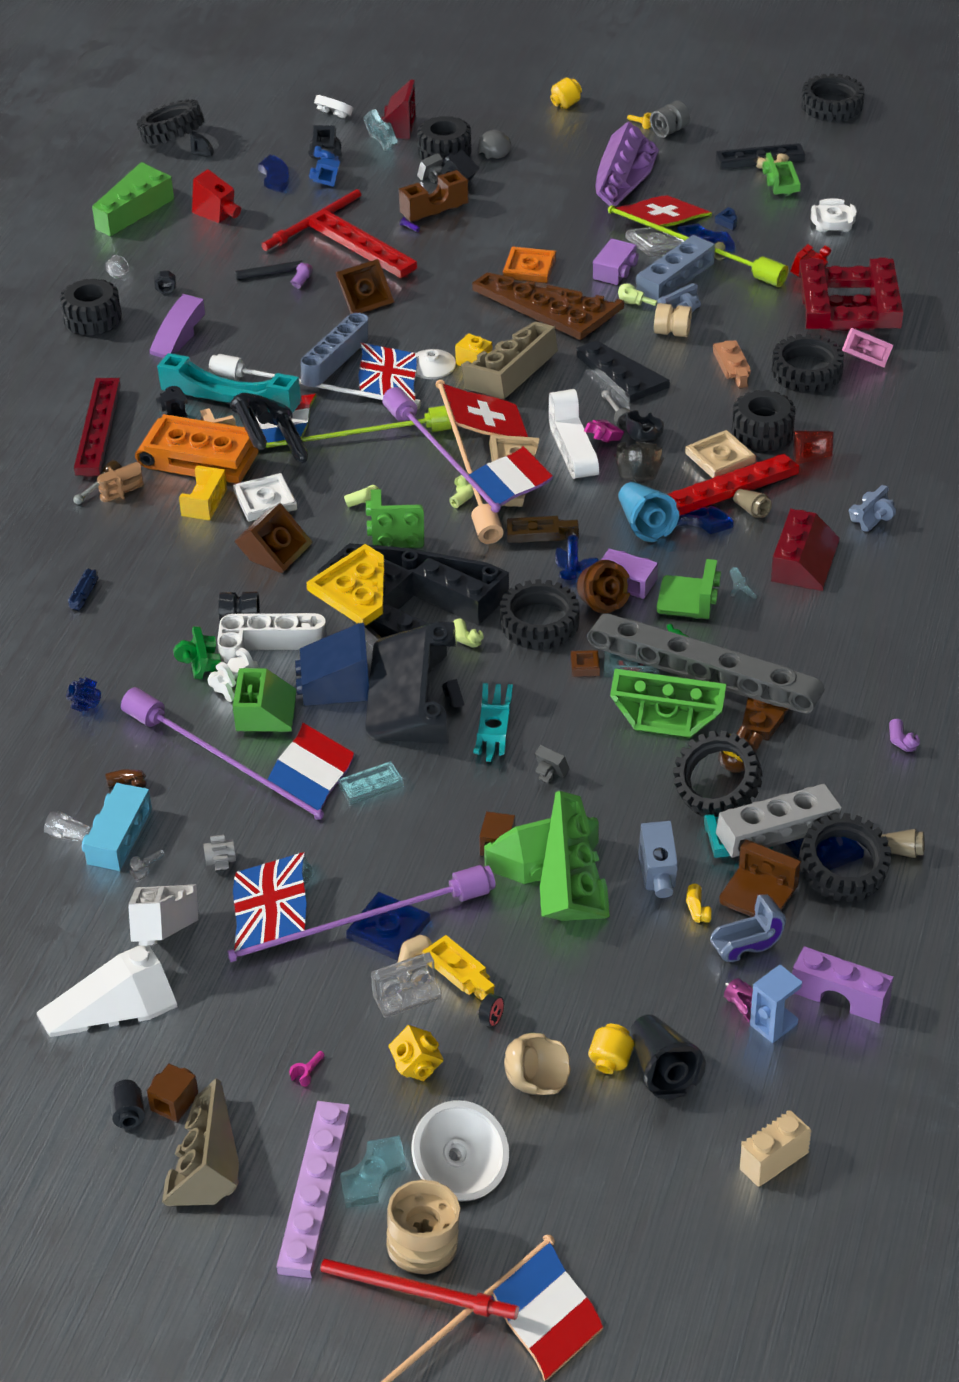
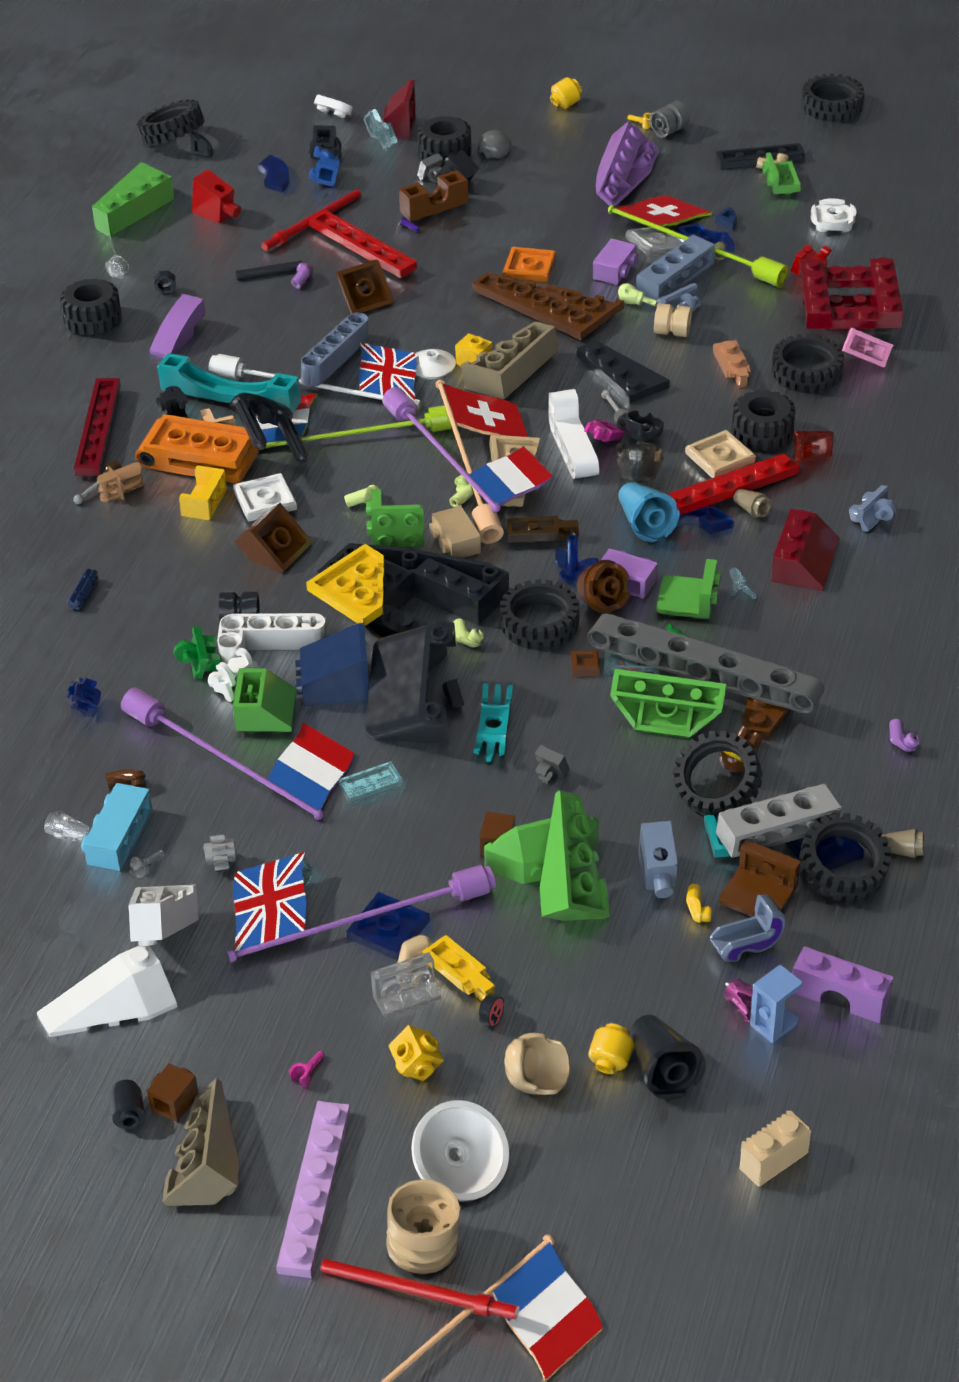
clear light blue tile [340,1136,406,1208] -> none
none -> tan brick [429,506,481,558]

